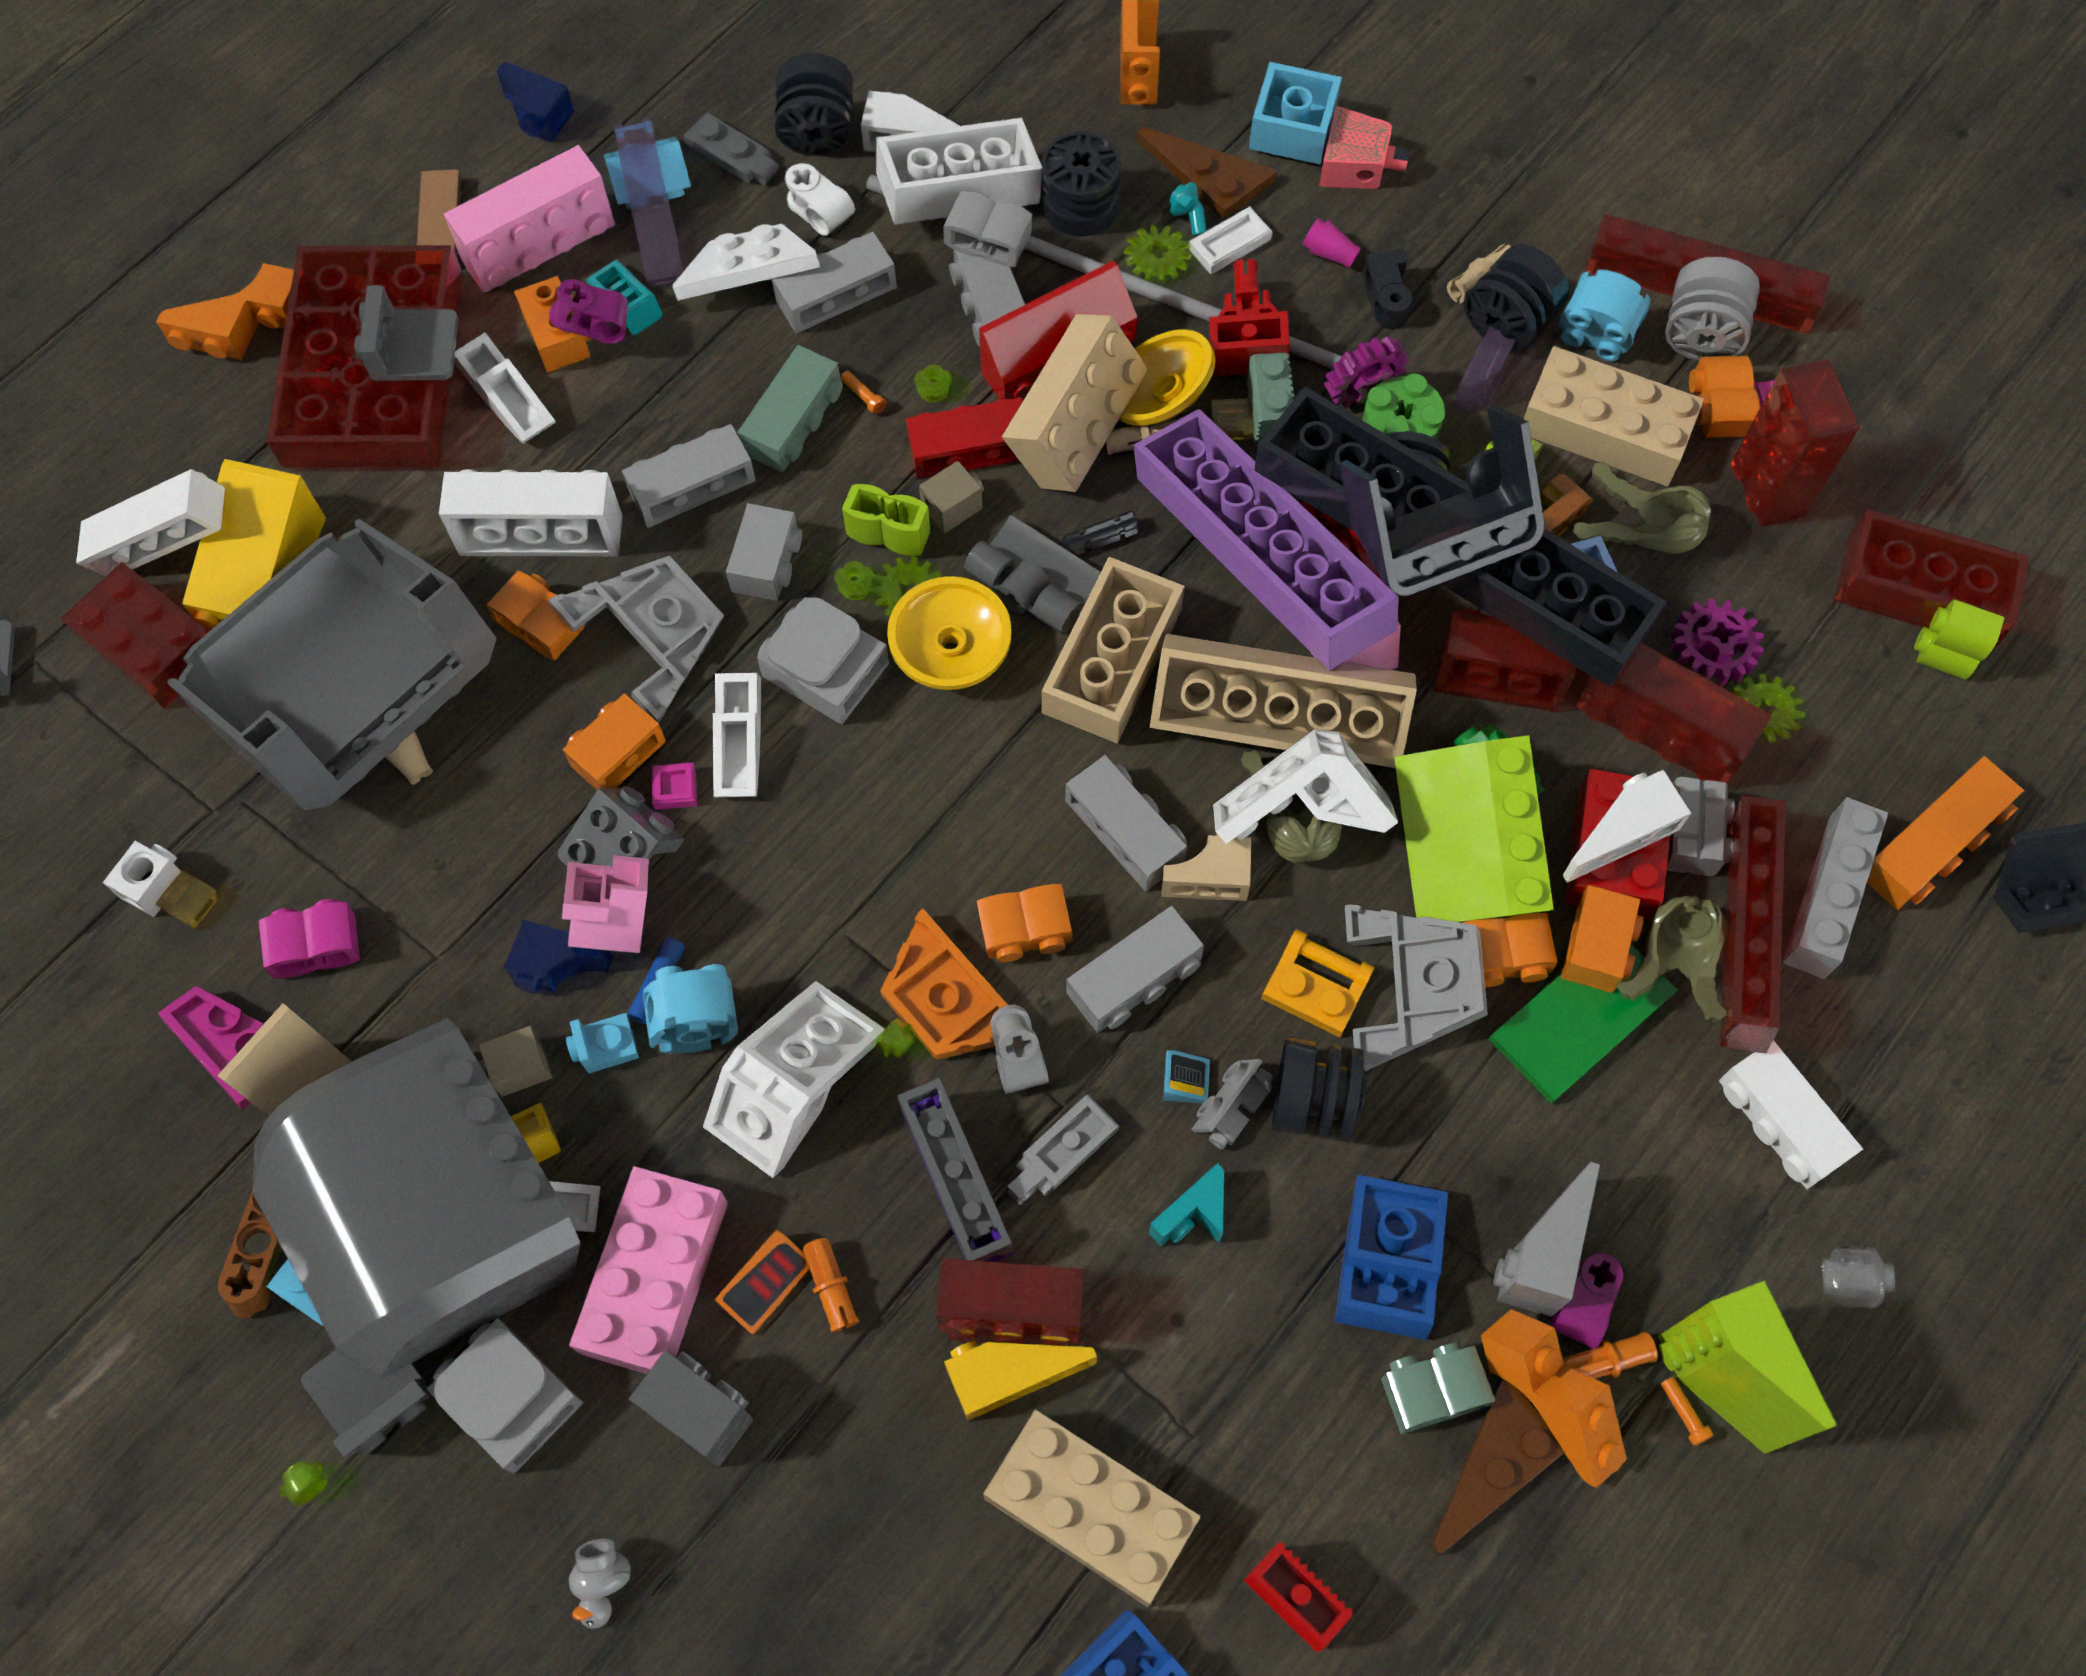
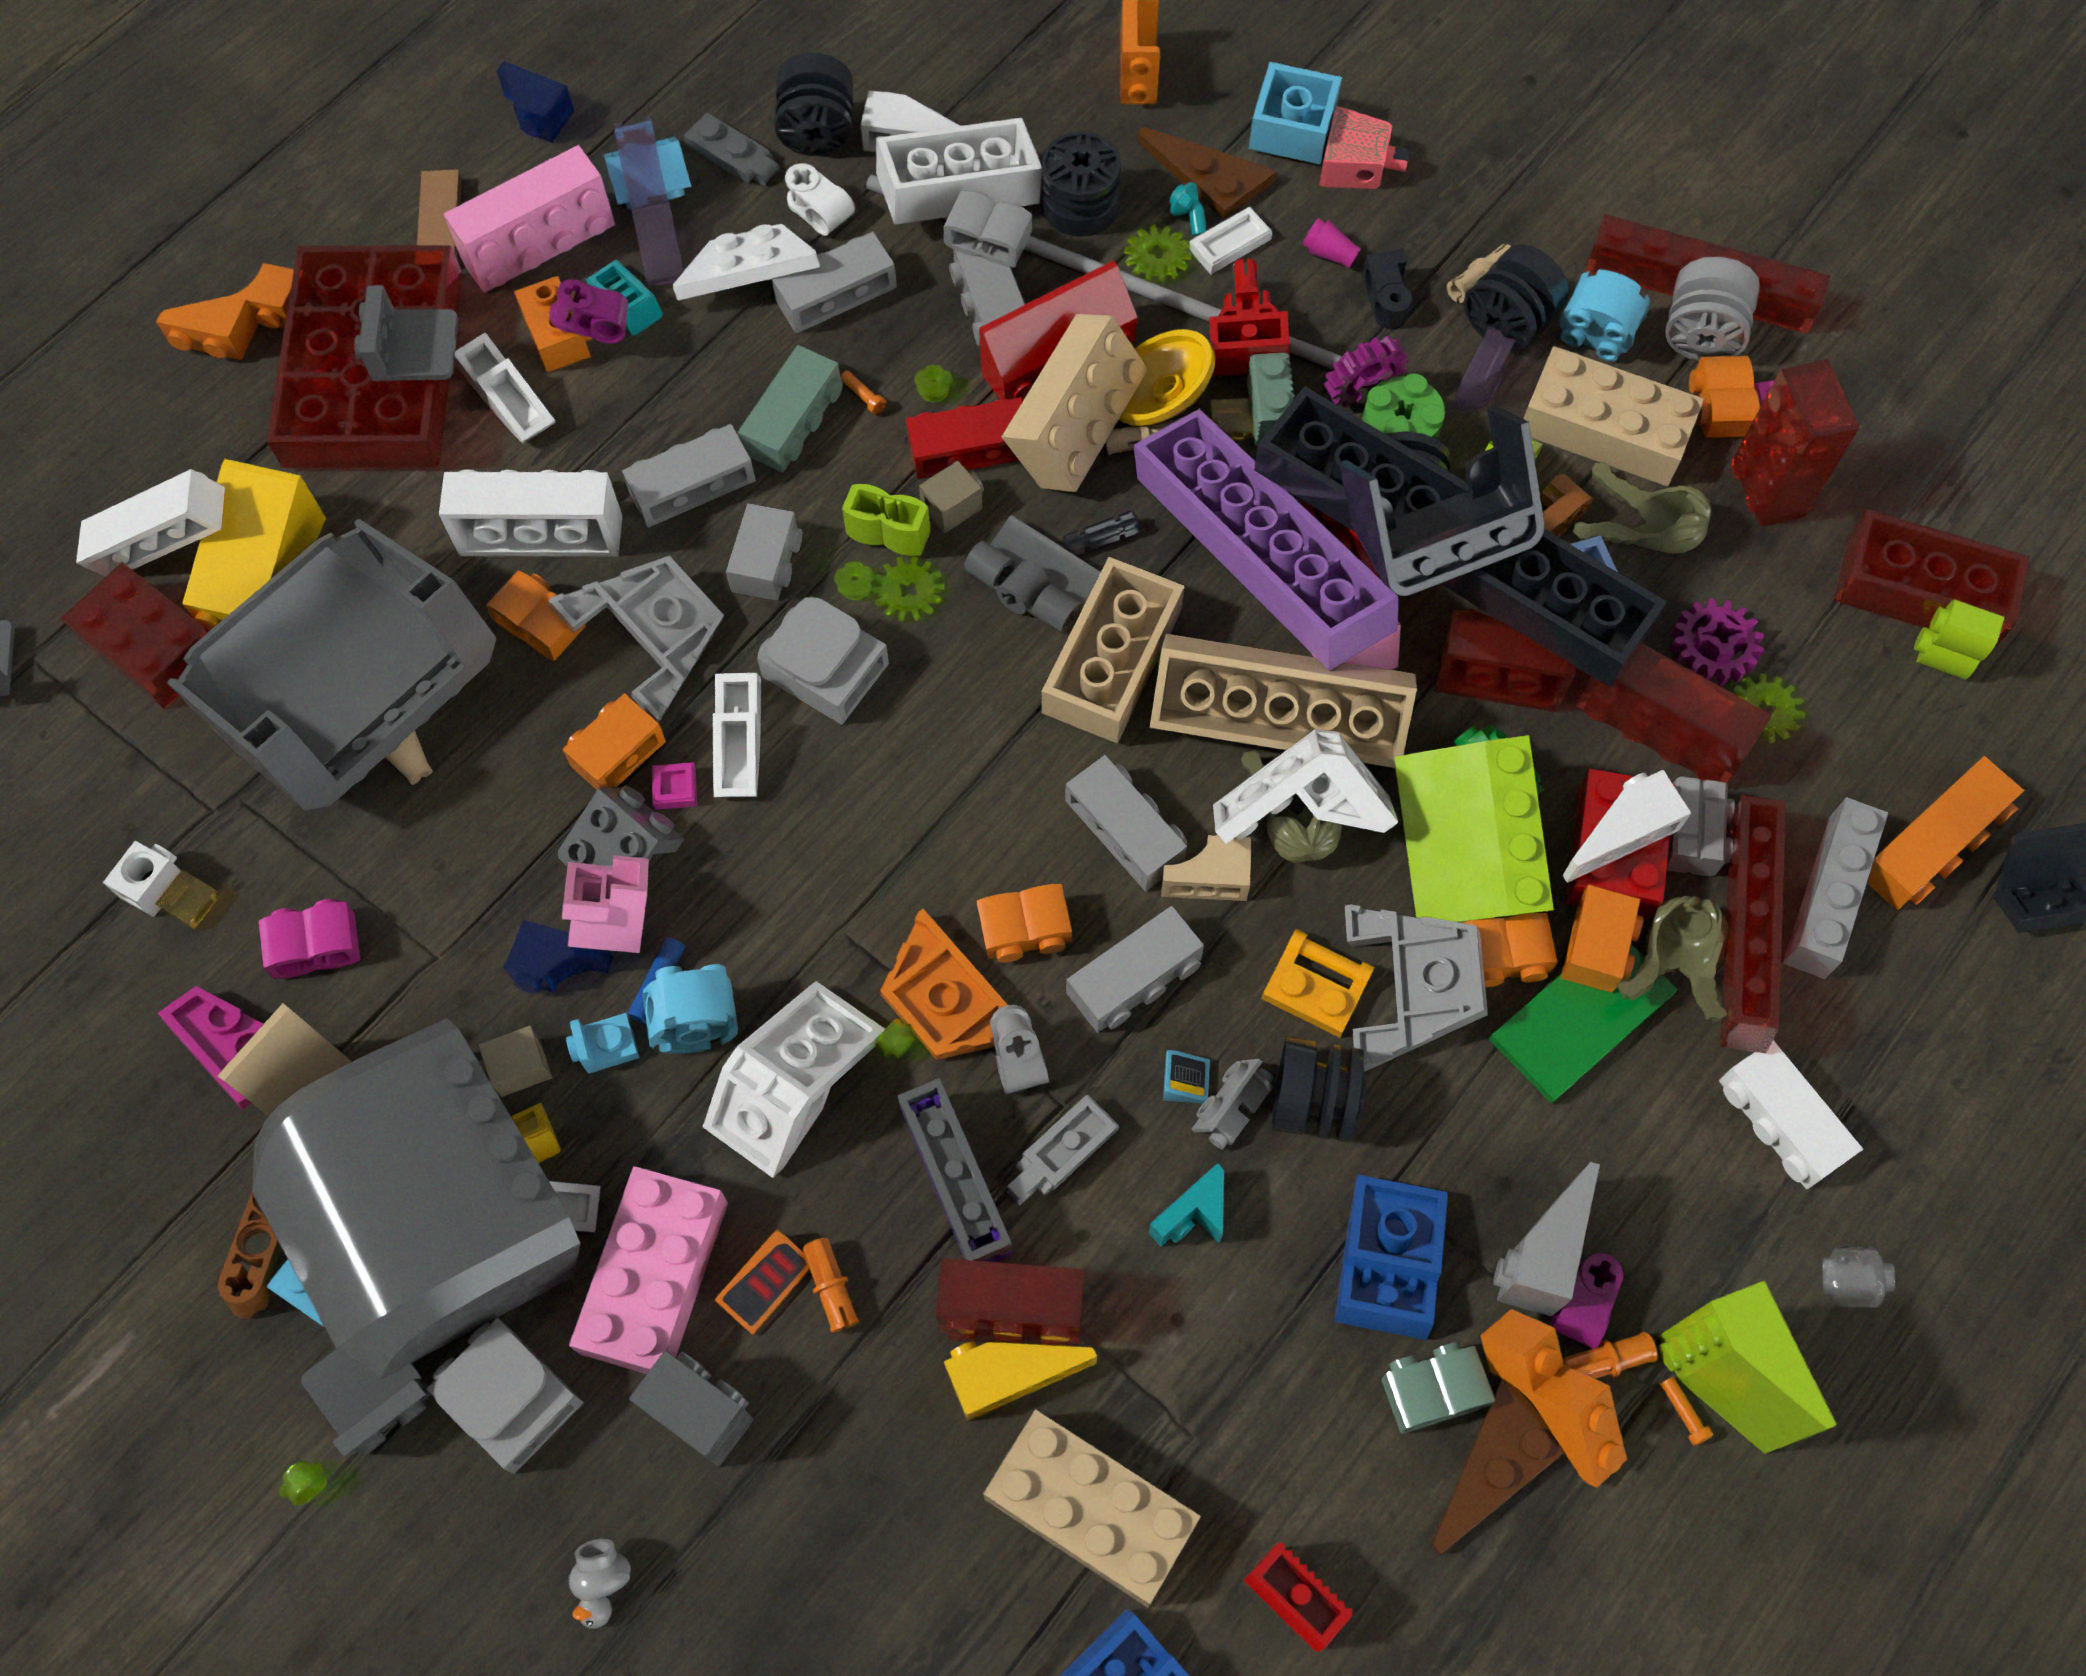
yellow dish [888,576,1011,690] -> none

